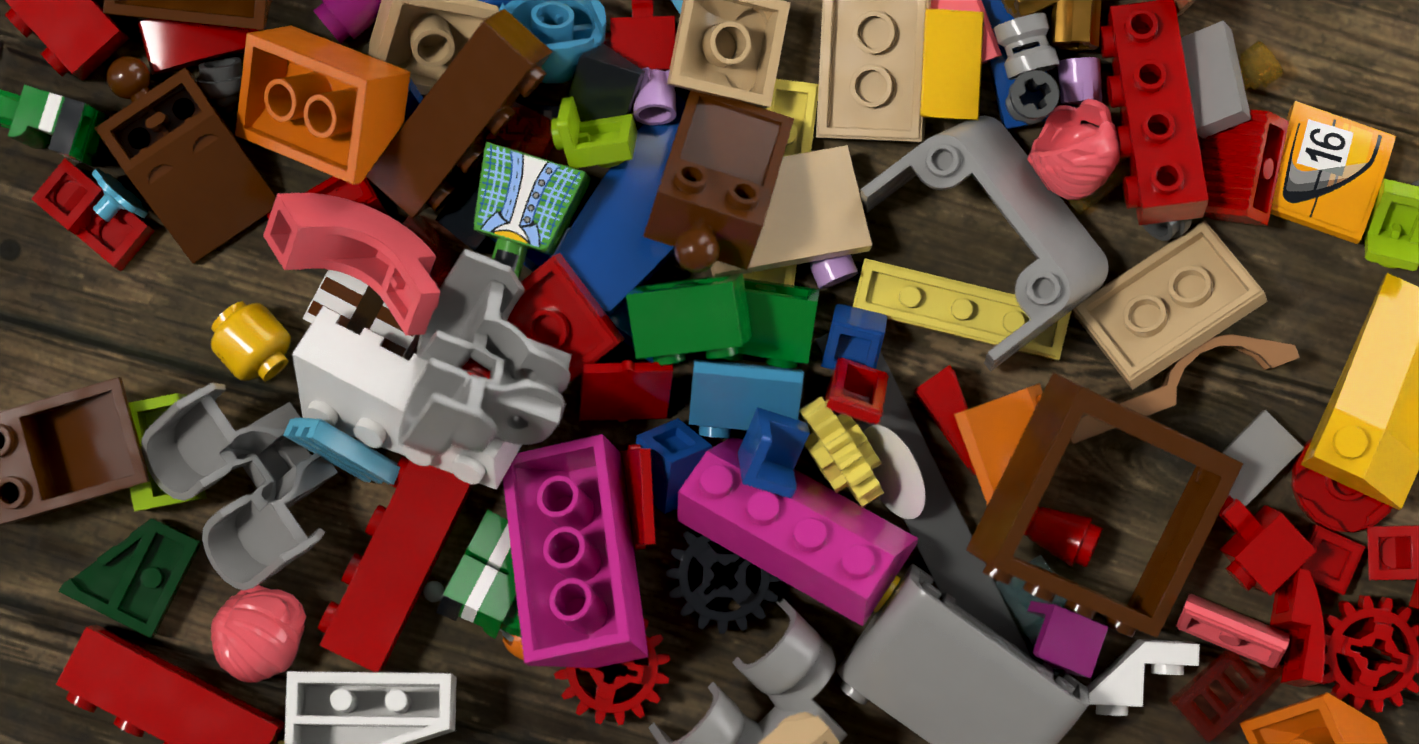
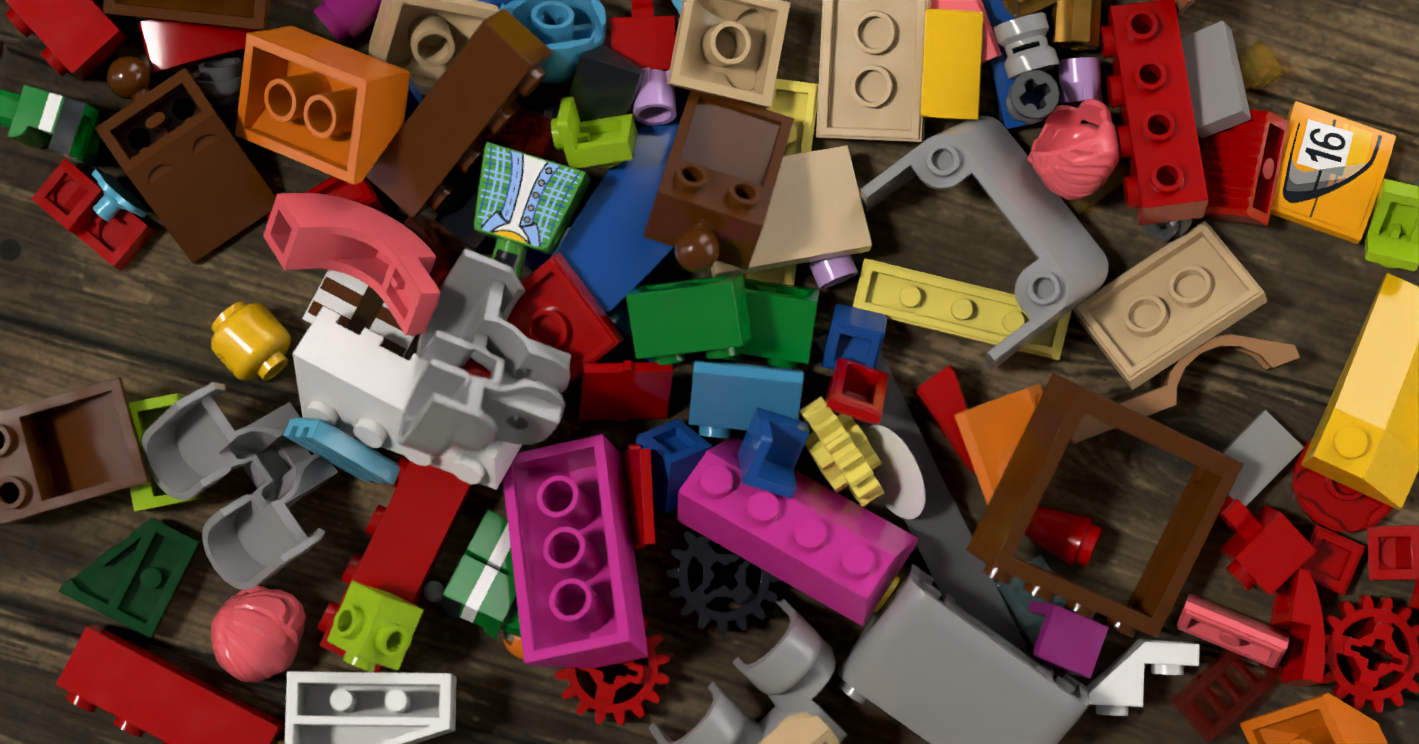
none -> lime brick [327,580,423,672]

